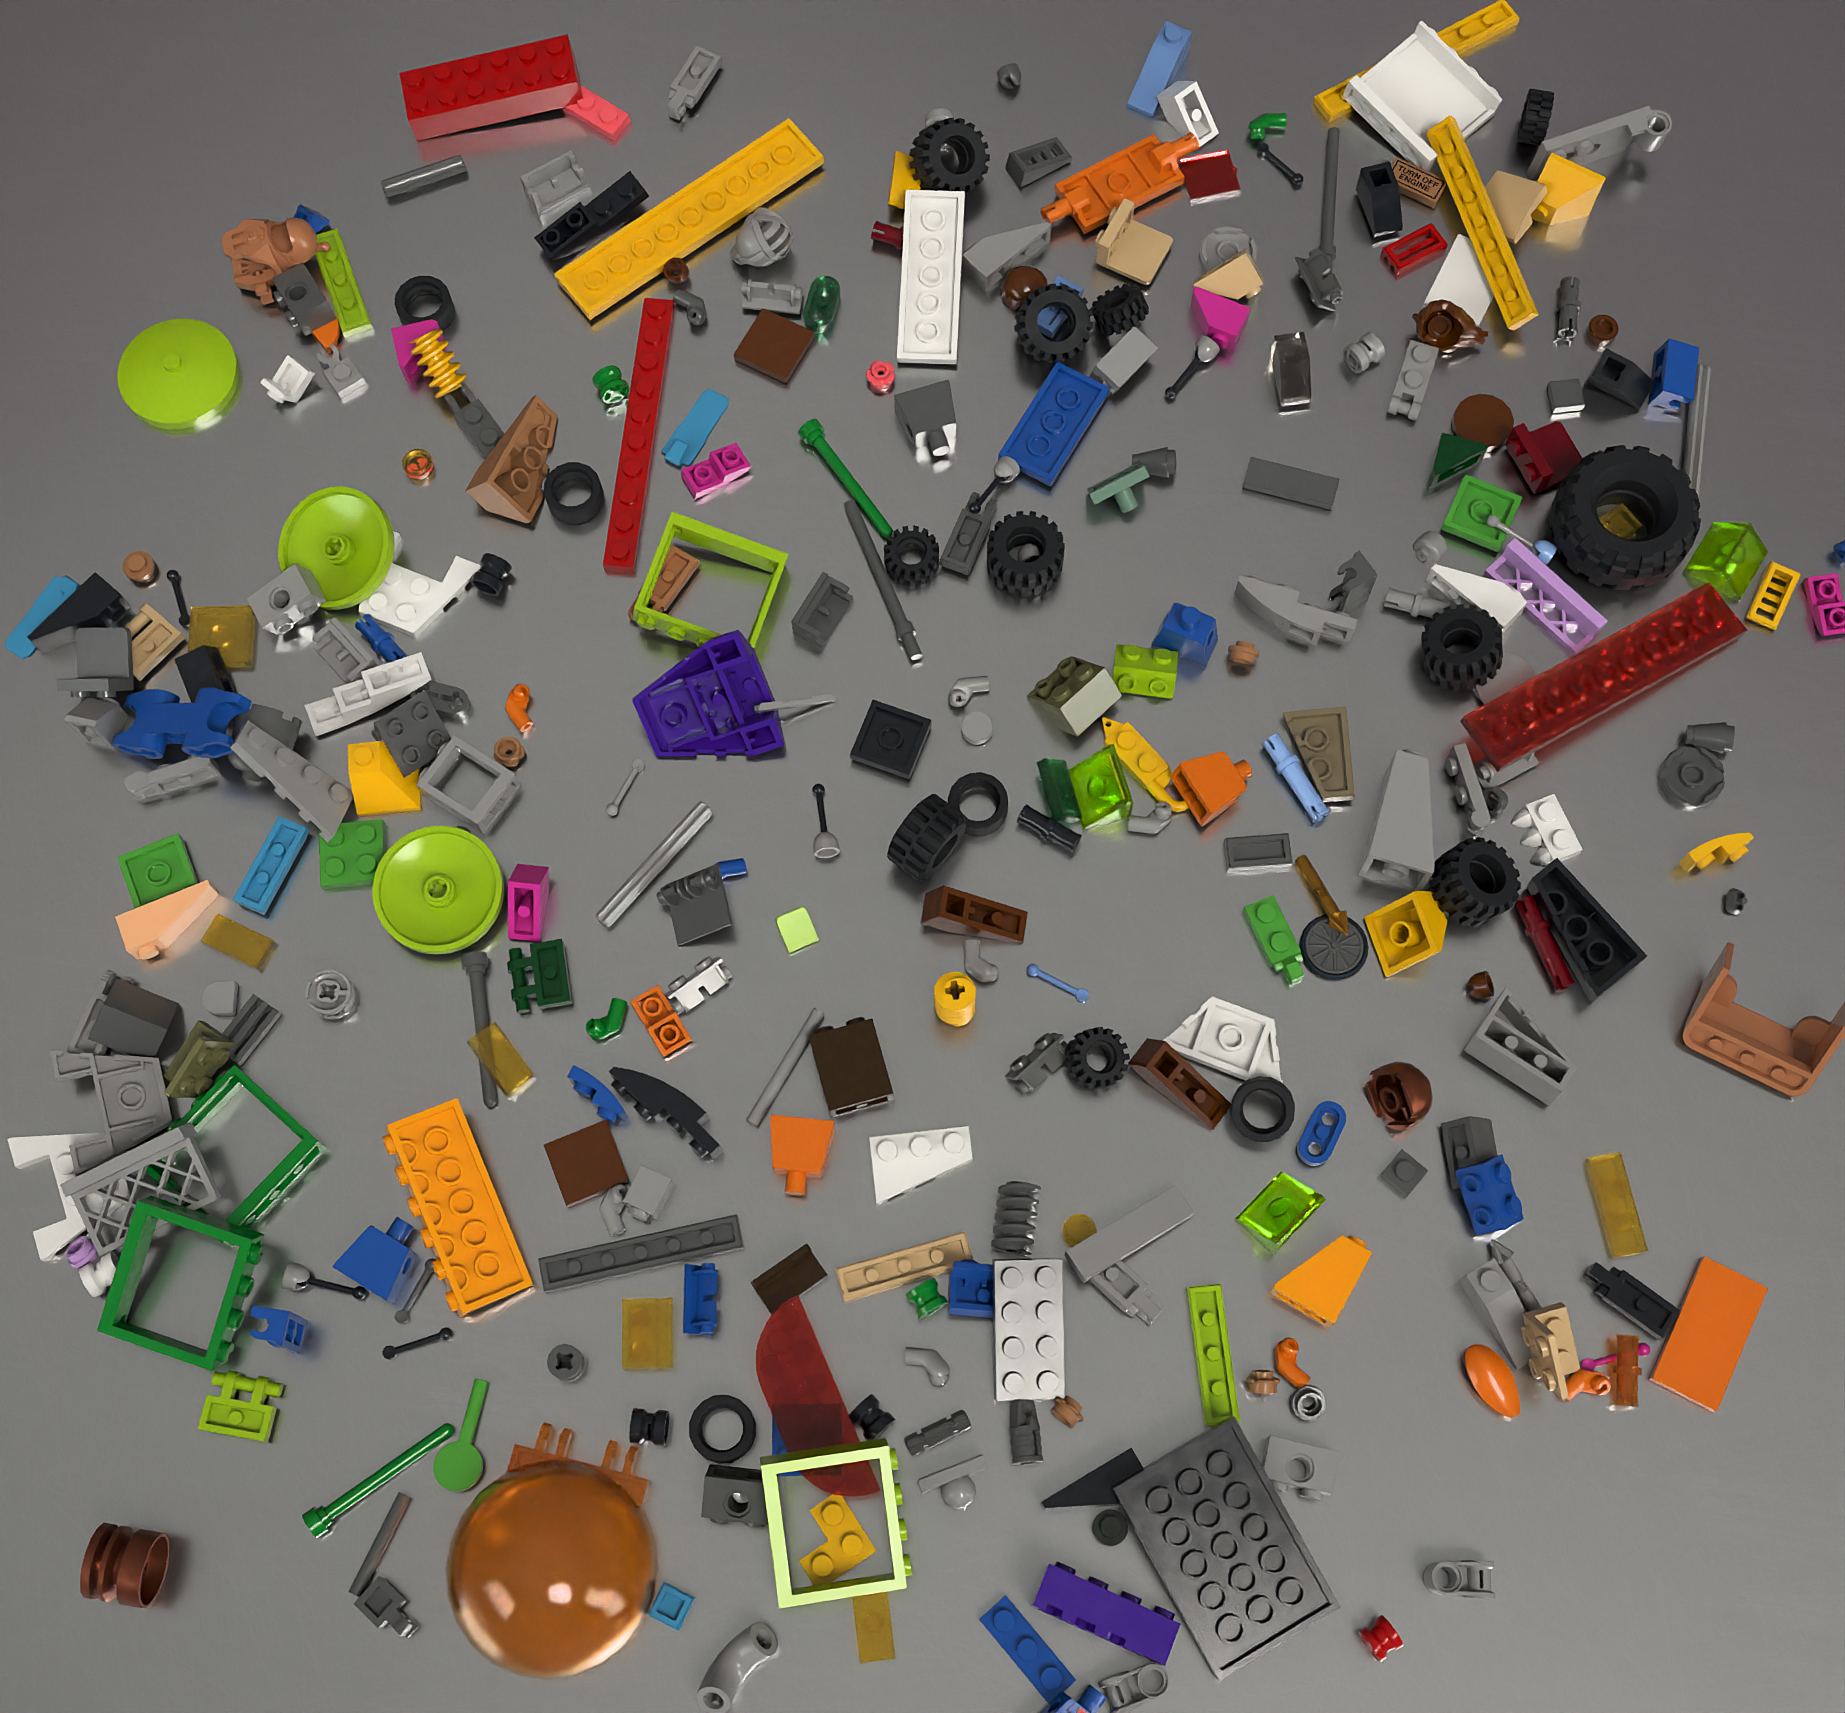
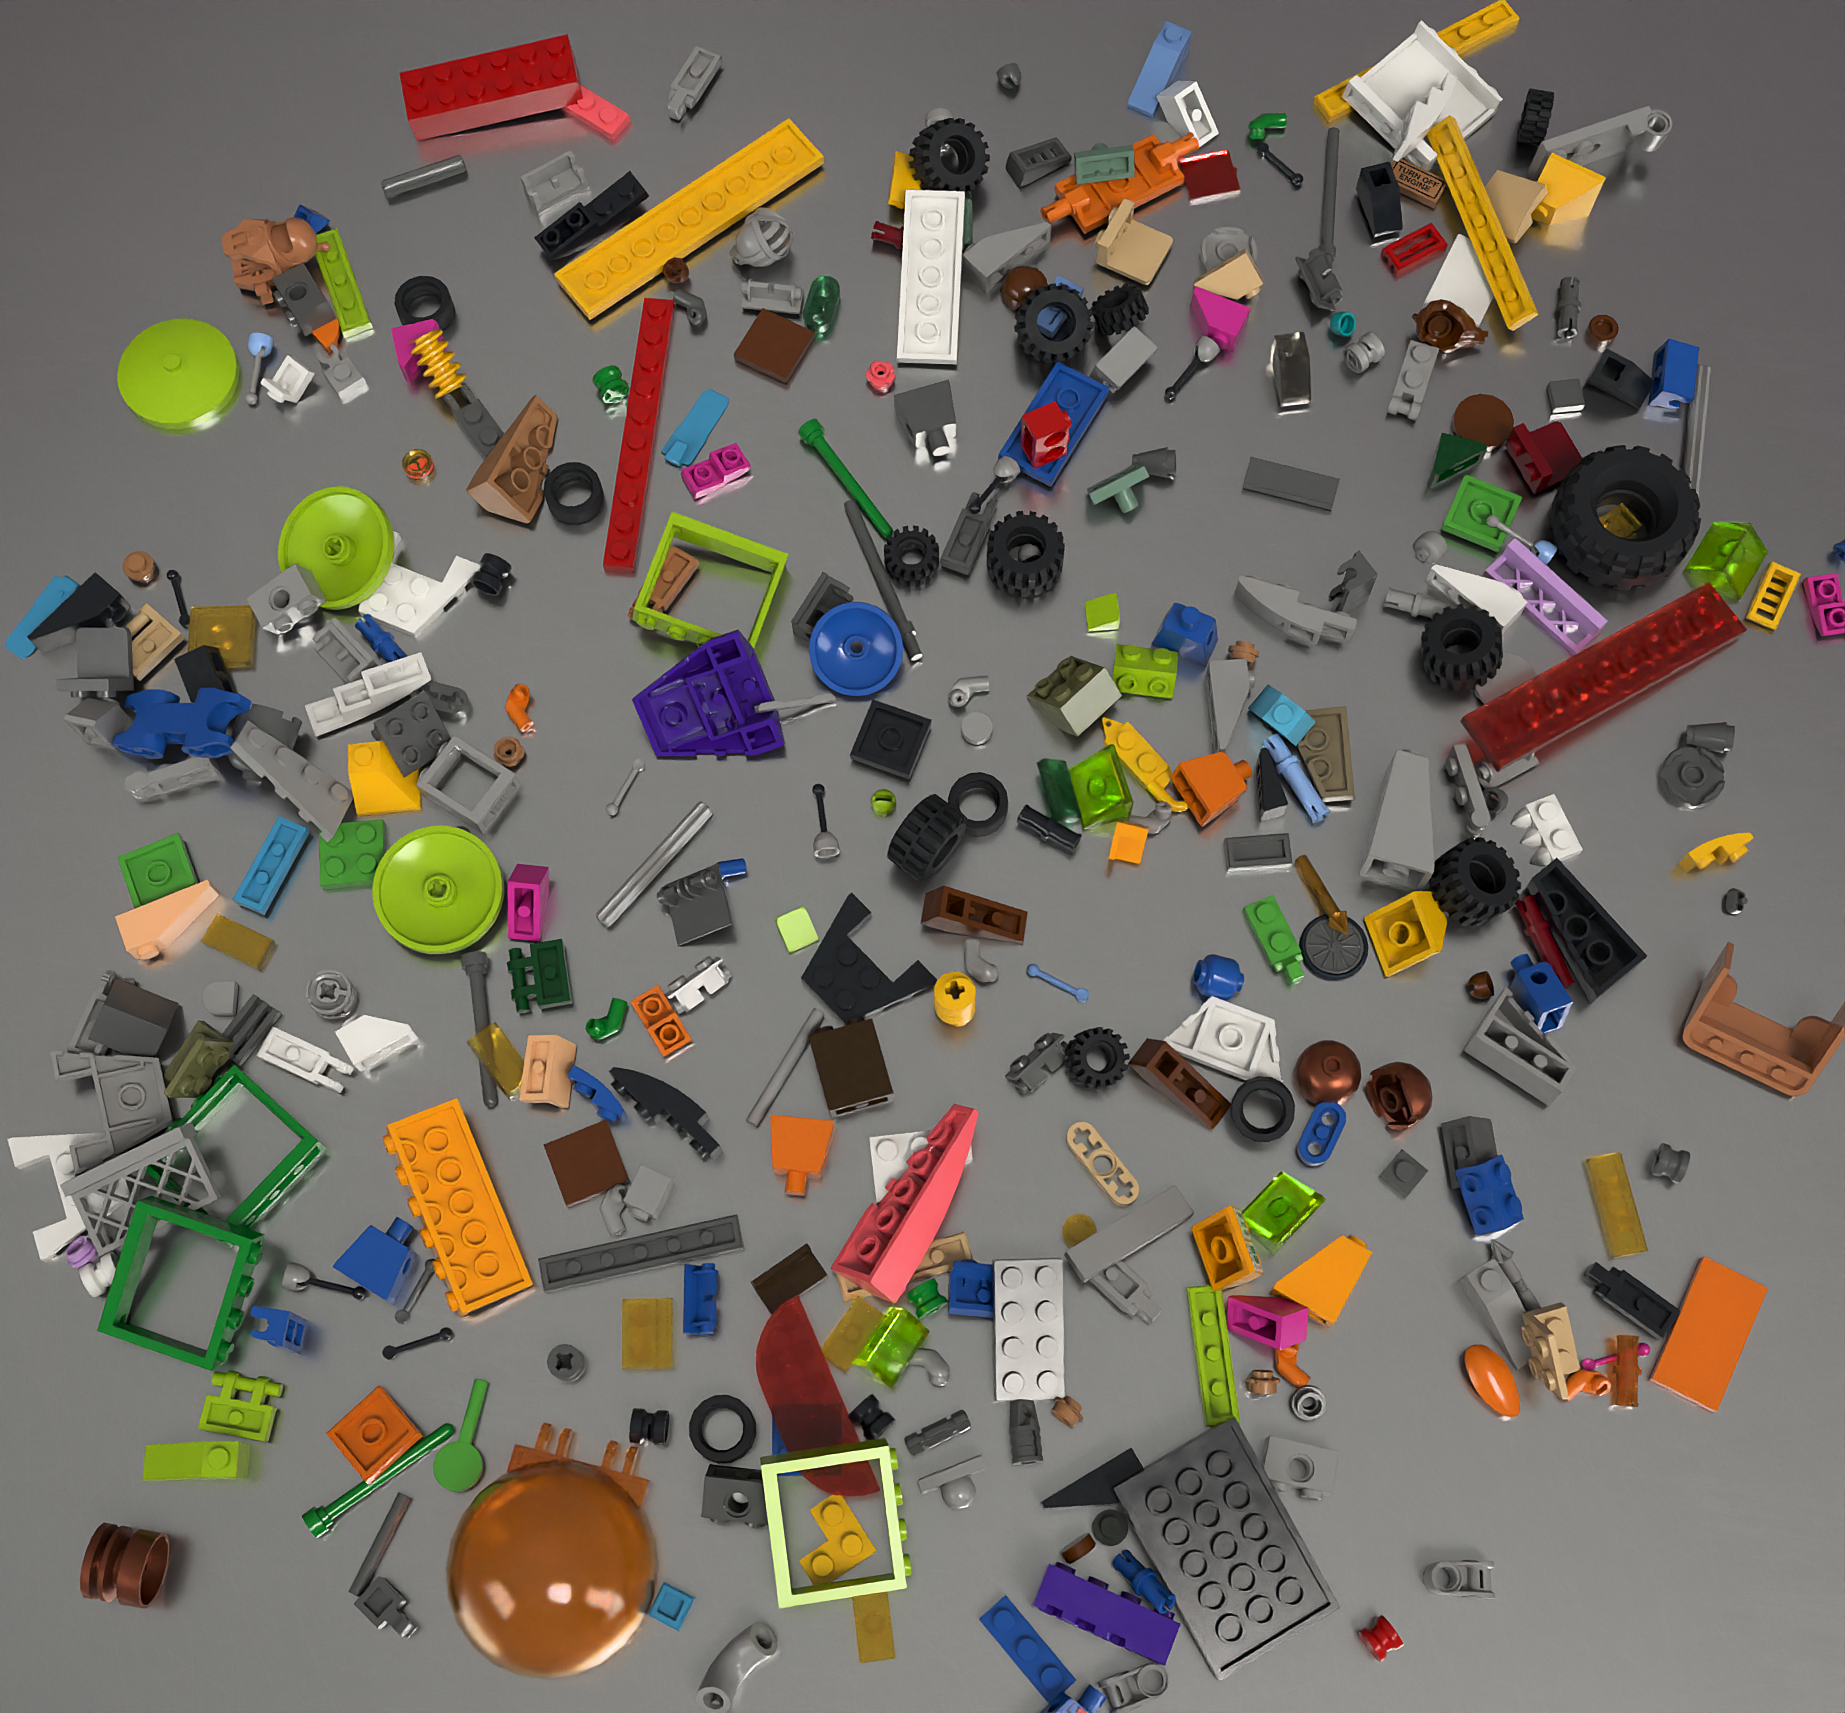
dark grey piece [991,1181,1041,1255] -> none
none -> lime slope [142,1441,251,1481]
none -> hinge [245,333,274,405]
none -> white hinge [256,1027,354,1093]
none -> orange plate [326,1385,423,1485]
none -> white slope [335,1015,418,1072]
none -> light nougat panel [519,1035,576,1108]
none -> black wing [801,892,937,1026]
none -> blue dish [809,602,903,696]
none -> clear yellow plate [818,1296,887,1373]
none -> coral wedge [830,1104,979,1304]
none -> clear neon green slope [852,1307,930,1389]
none -> lime hinge [871,789,896,817]
none -> sand green piece [962,191,973,255]
none -> red brick [1020,401,1071,469]
none -> reddish brown tile [1060,1532,1096,1564]
none -> tan beam [1066,1122,1139,1207]
none -> sand green tile [1074,143,1135,185]
none -> lime slope [1085,593,1120,632]
none -> light orange panel [1108,819,1149,864]
none -> blue pin [1113,1549,1176,1614]
none -> light orange slope [1191,1206,1264,1292]
none -> blue head [1193,954,1244,1000]
none -> light grey slope [1206,658,1254,753]
none -> dark pink slope [1227,1295,1308,1350]
none -> medium azure slope [1248,684,1316,746]
none -> black slope [1257,747,1288,821]
none -> copper cylinder [1294,1040,1361,1106]
none -> teal hinge [1329,311,1356,336]
none -> white slope [1393,73,1458,162]
none -> blue torso [1510,954,1573,1034]
none -> dark grey wheel [1651,1143,1690,1184]

